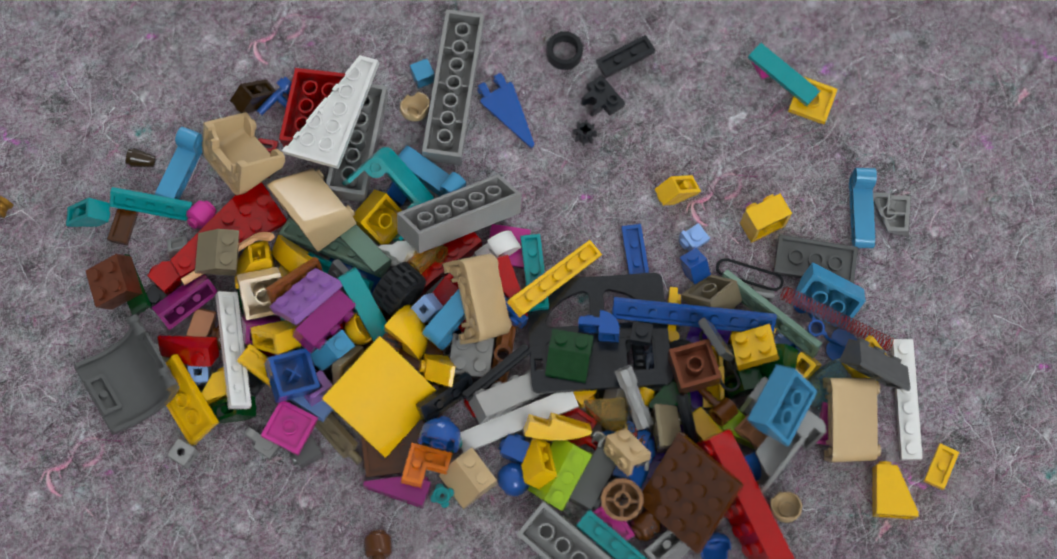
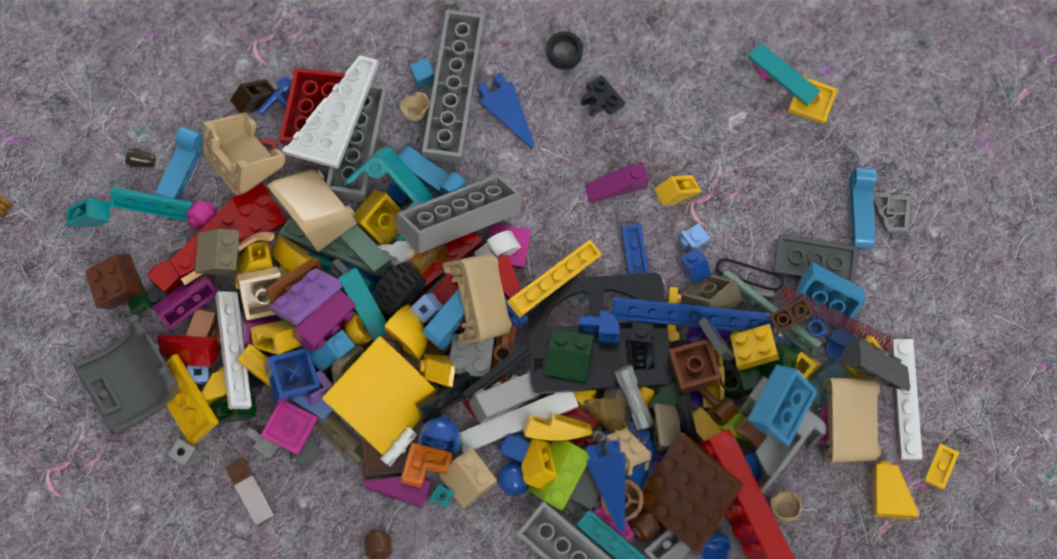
reddish brown tile [107,208,139,246] -> none
teal tile [521,234,549,311] -> none
black gear [573,120,597,146] -> none
black plate [596,35,655,78] -> none
yellow brick [740,193,792,243] -> none
none -> slope [225,457,275,526]
none -> white pin [380,426,417,467]
none -> magenta slope [585,162,649,203]
none -> blue flag [586,440,625,532]
none -> reddish brown slope [769,297,814,333]

